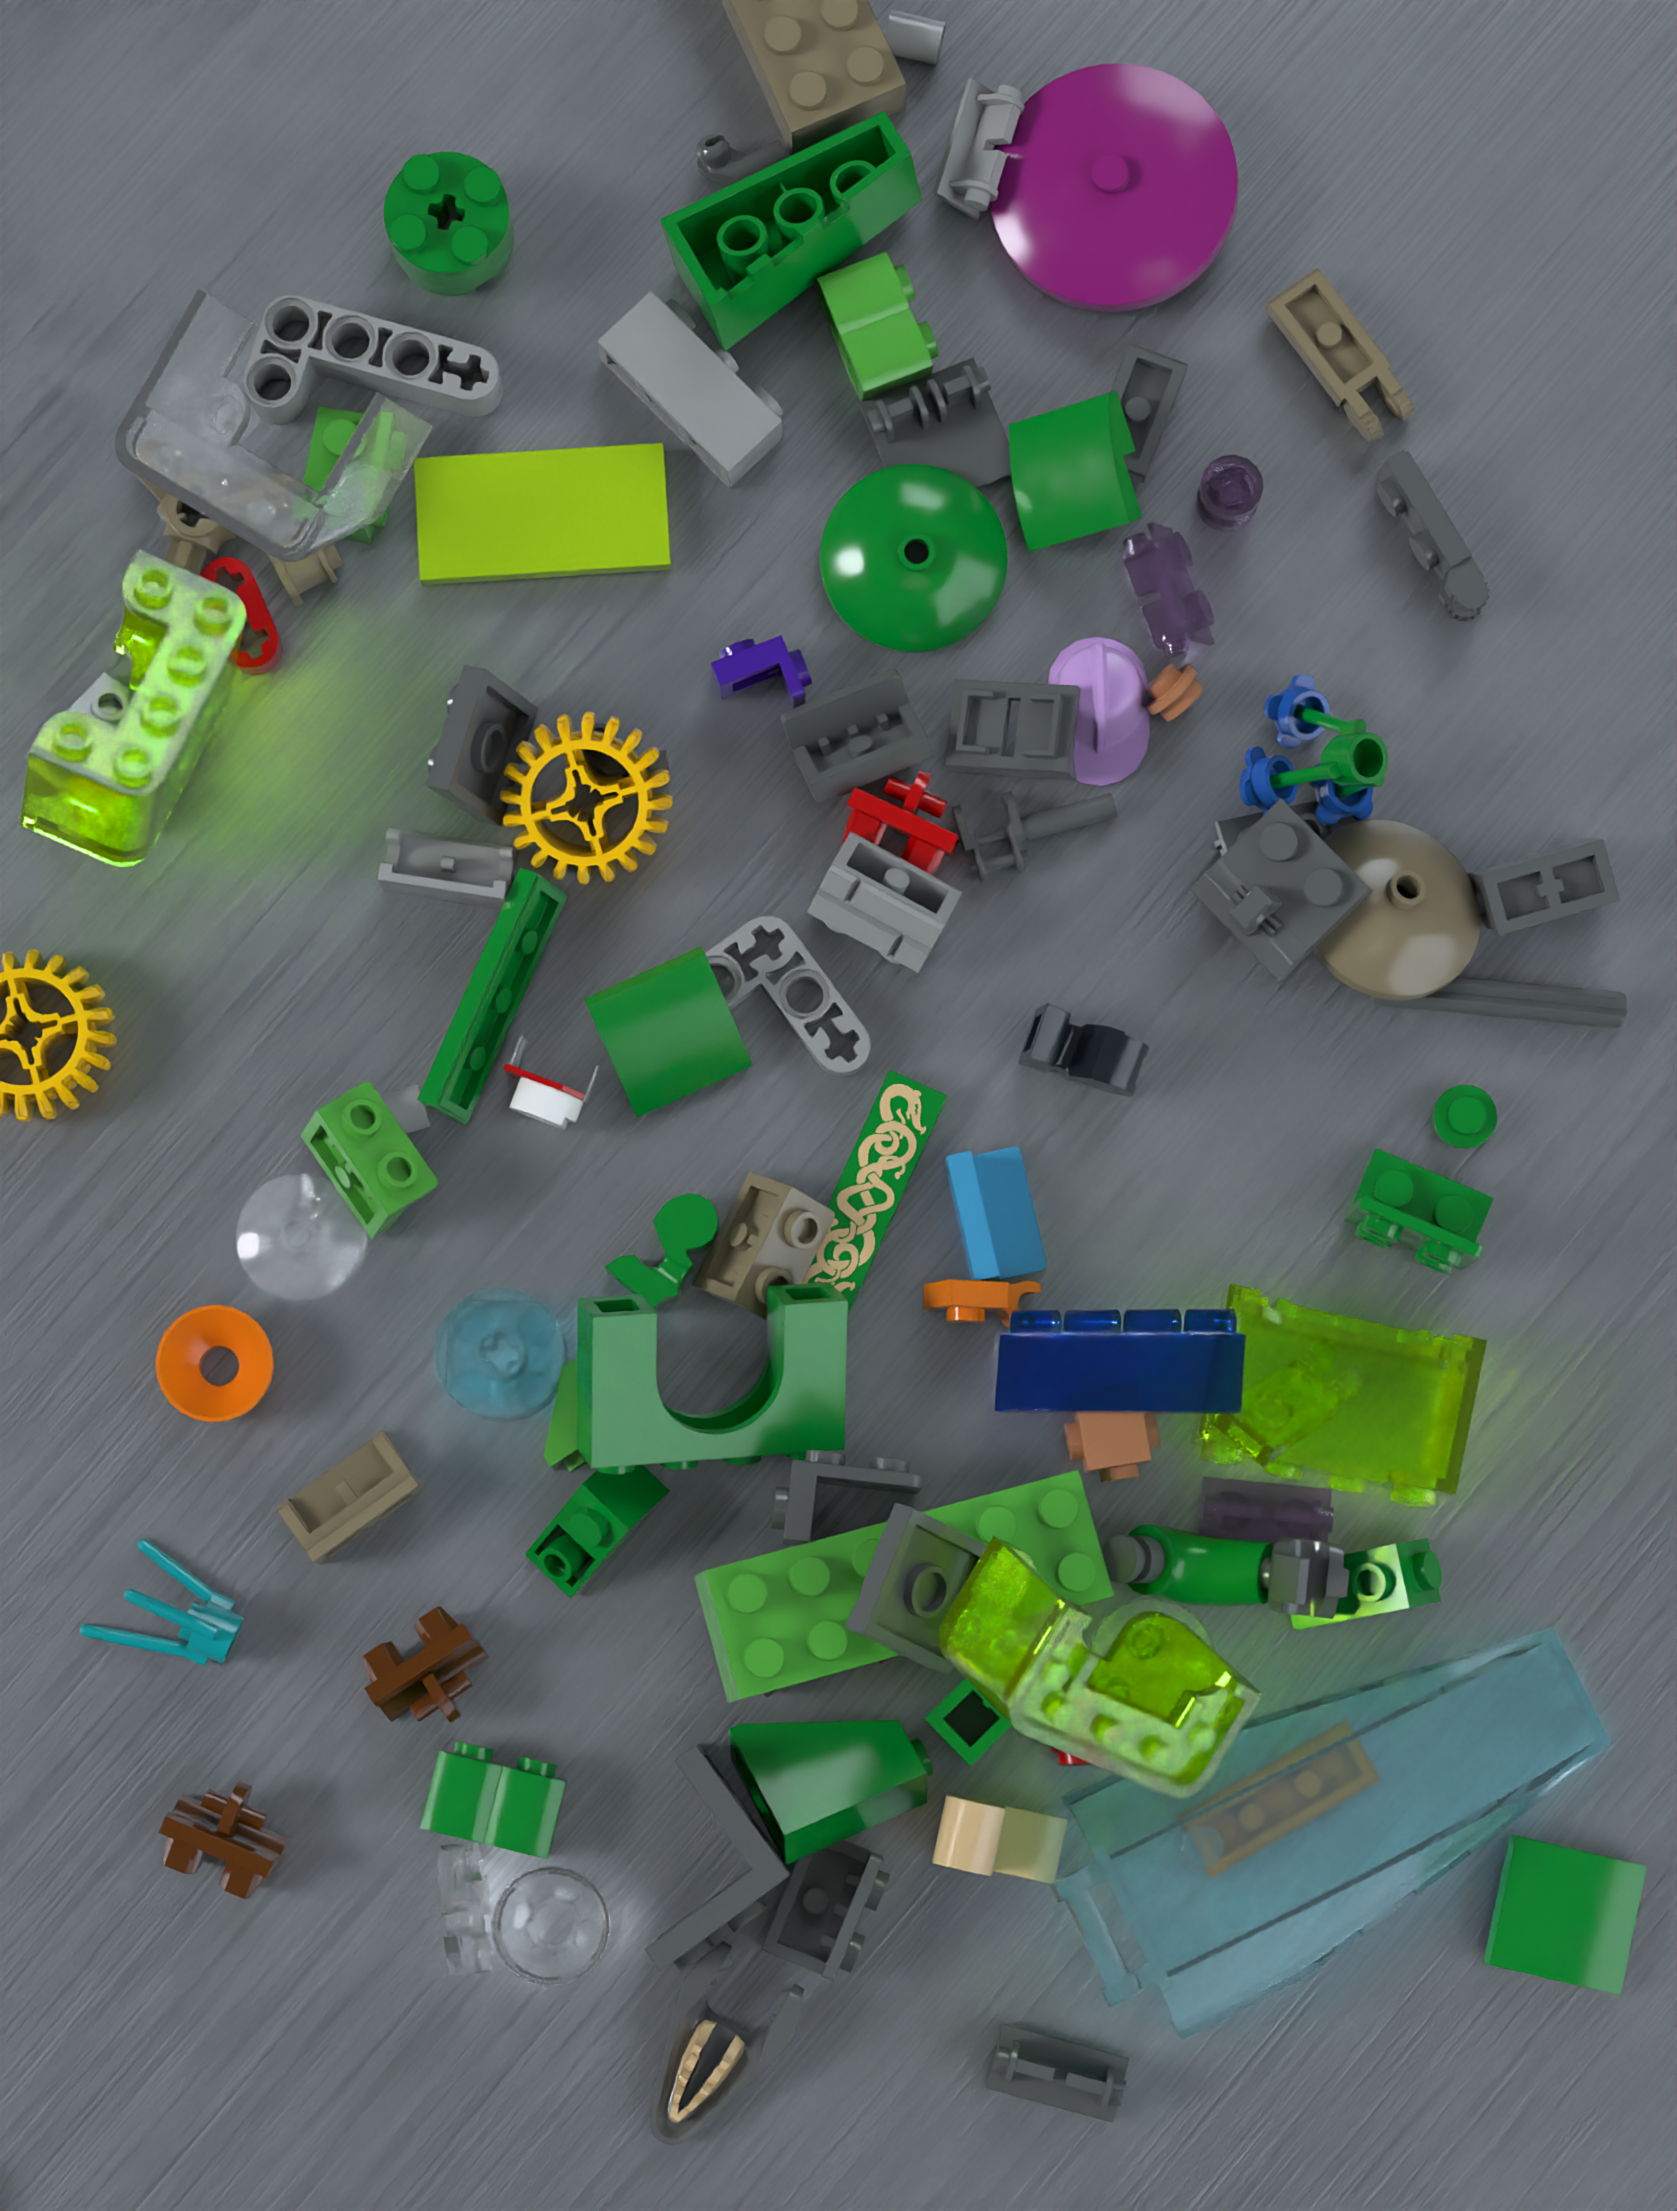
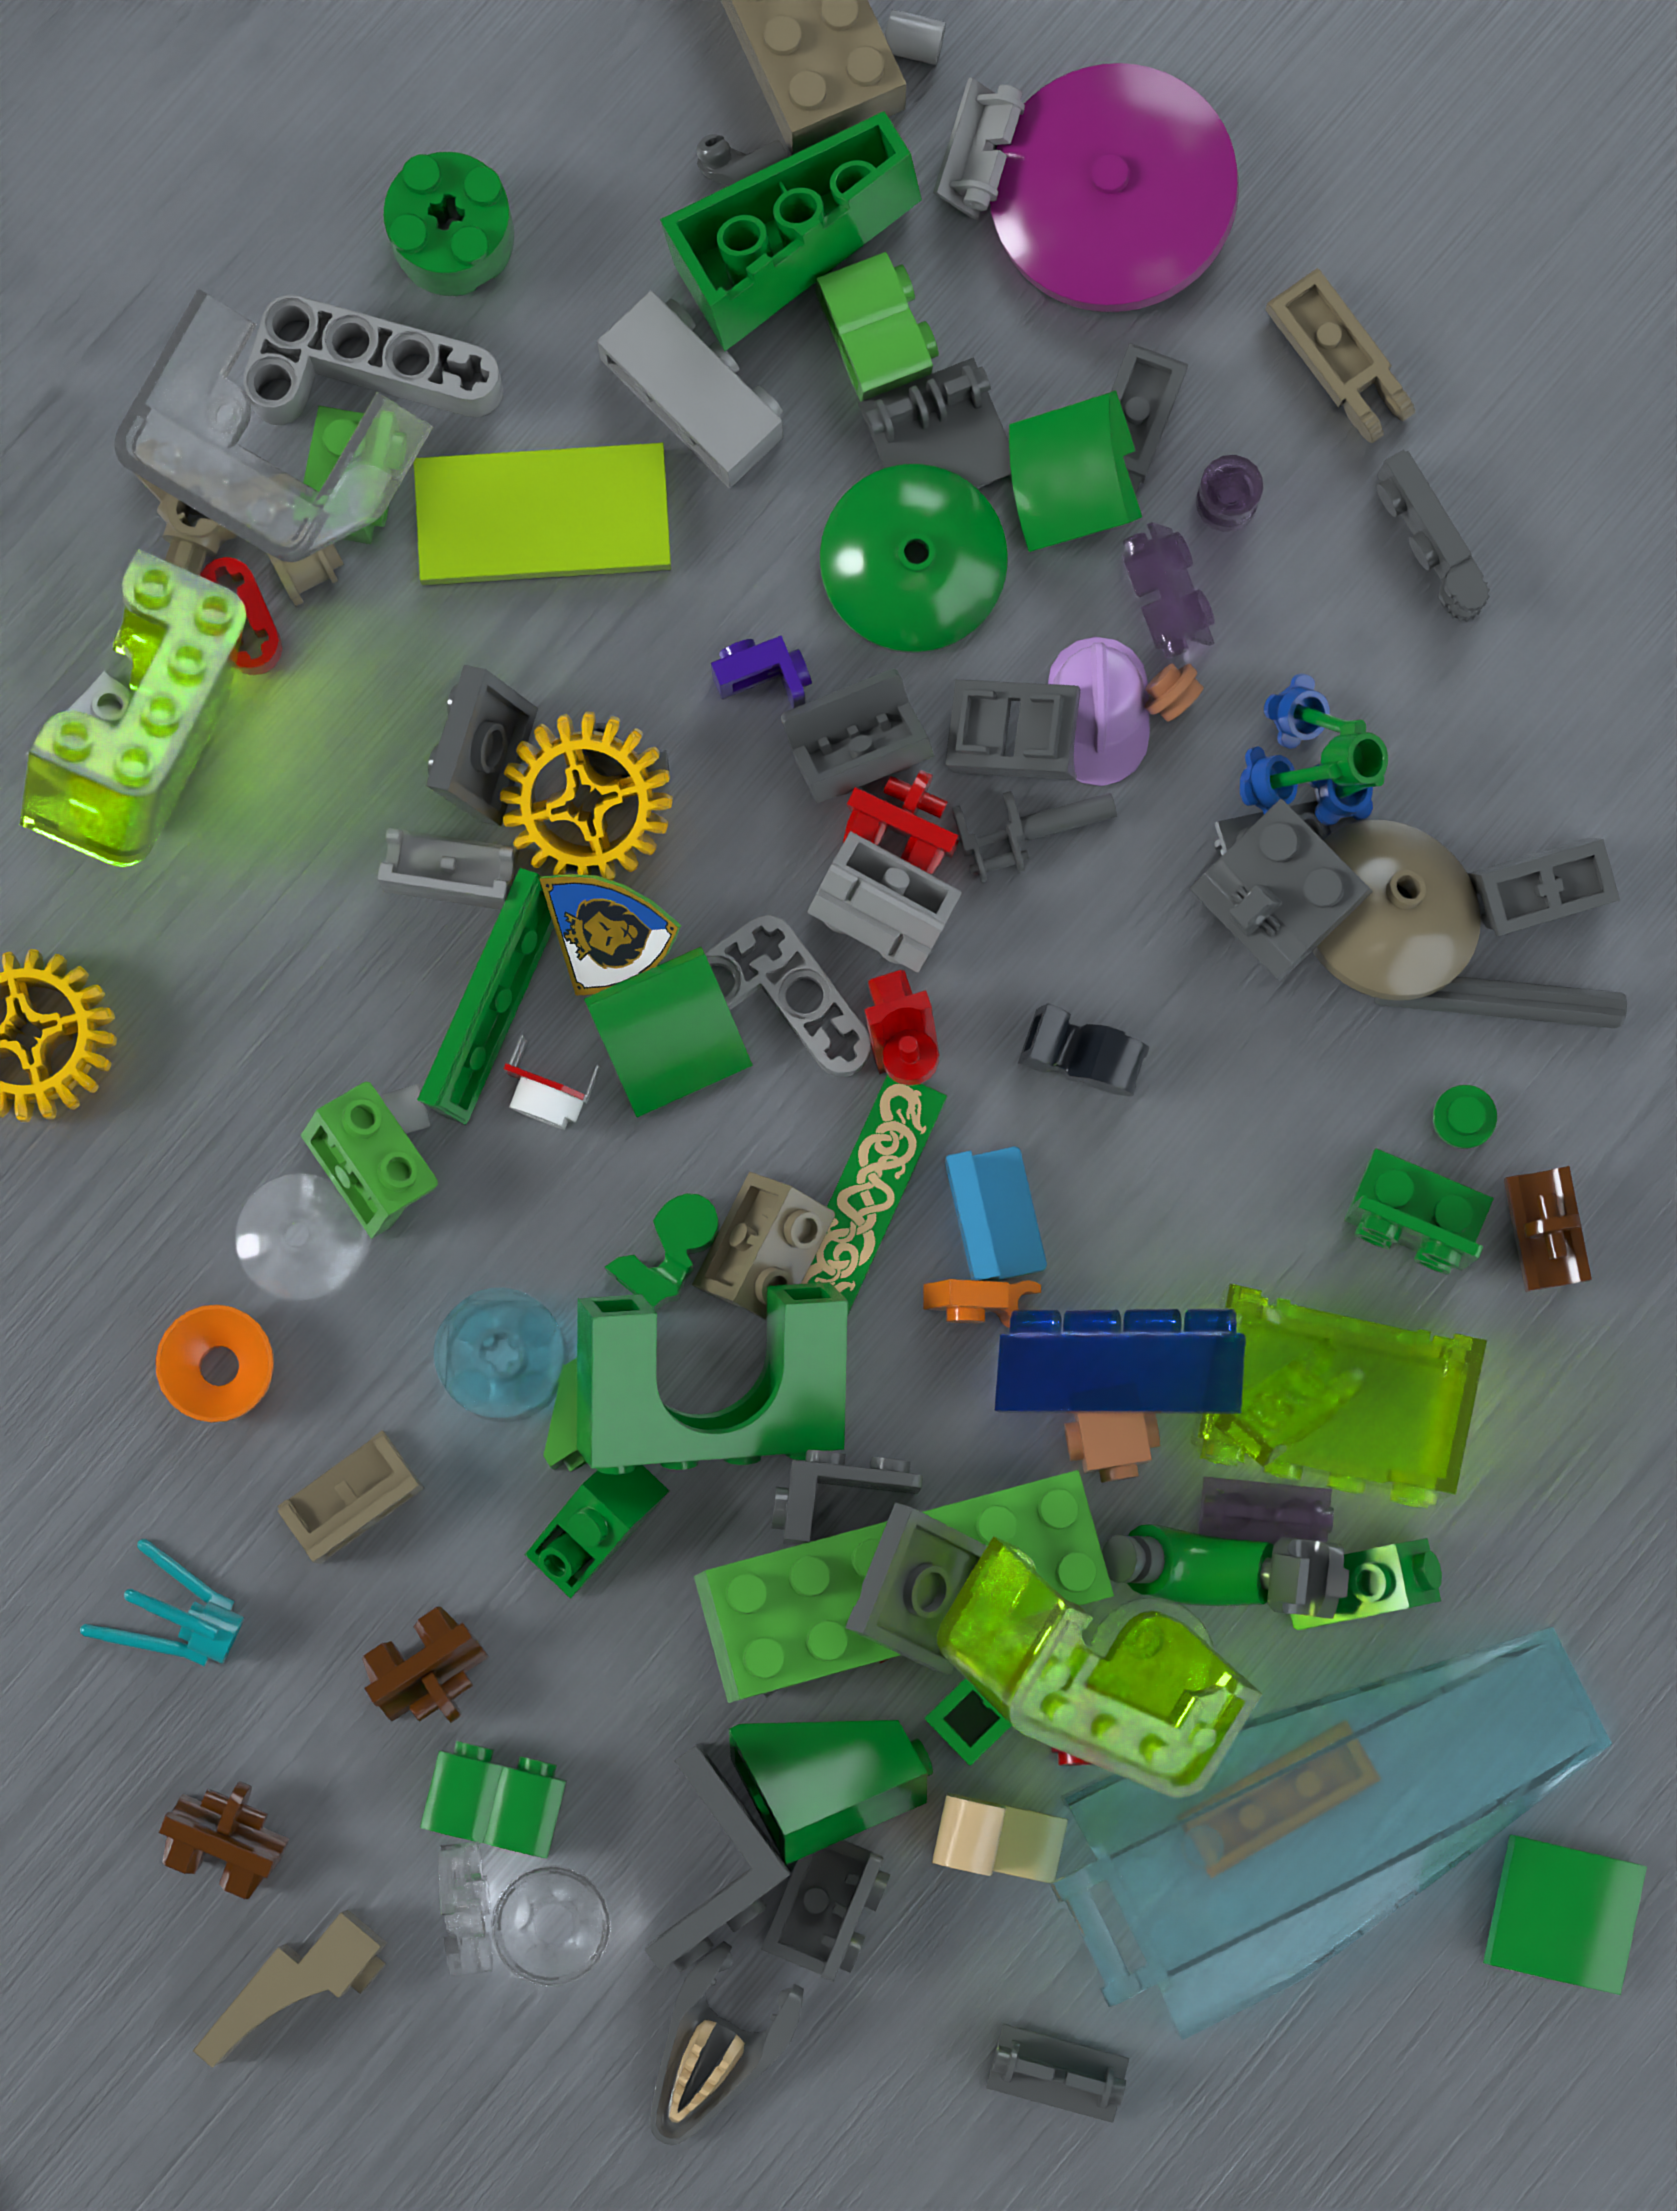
none -> dark tan slope [193,1910,387,2068]
none -> shield [540,874,682,996]
none -> red hips [864,970,940,1086]
none -> reddish brown hips [1504,1166,1592,1292]

